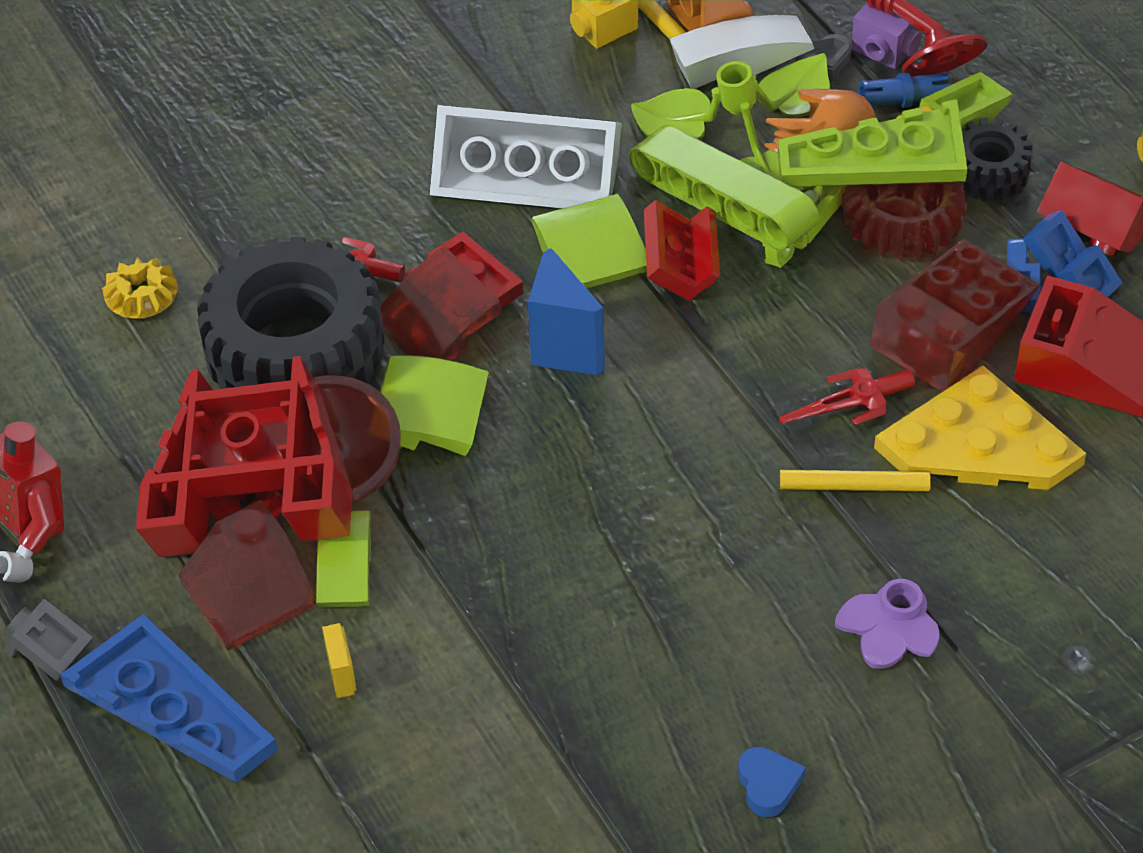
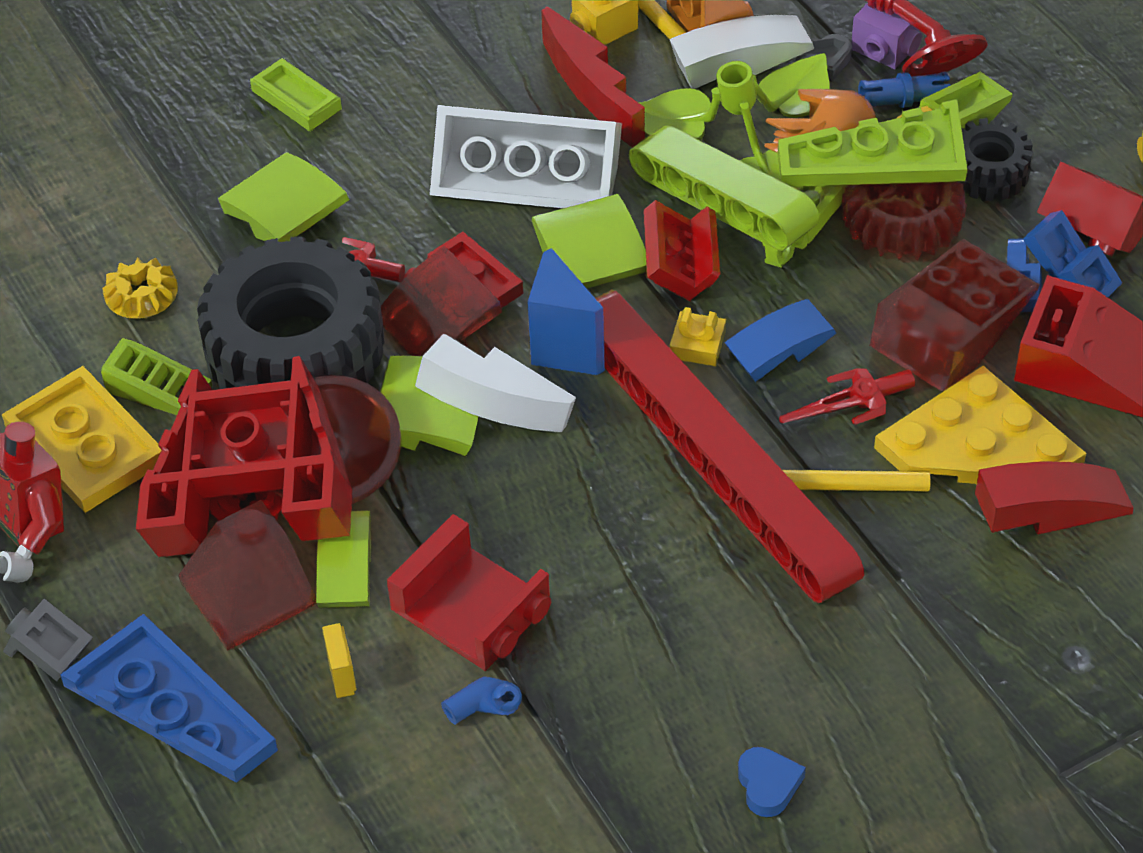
medium lavender plate [835,579,939,669] -> none
none -> yellow plate [2,366,161,513]
none -> lime slope [101,338,213,415]
none -> lime slope [218,152,349,242]
none -> lime tile [250,58,342,131]
none -> red panel [387,514,551,671]
none -> white slope [415,334,576,432]
none -> blue arm [441,677,522,725]
none -> red slope [541,6,645,148]
none -> red beam [595,290,864,603]
none -> yellow tile [670,307,726,366]
none -> blue slope [724,299,837,382]
none -> red slope [975,461,1134,534]

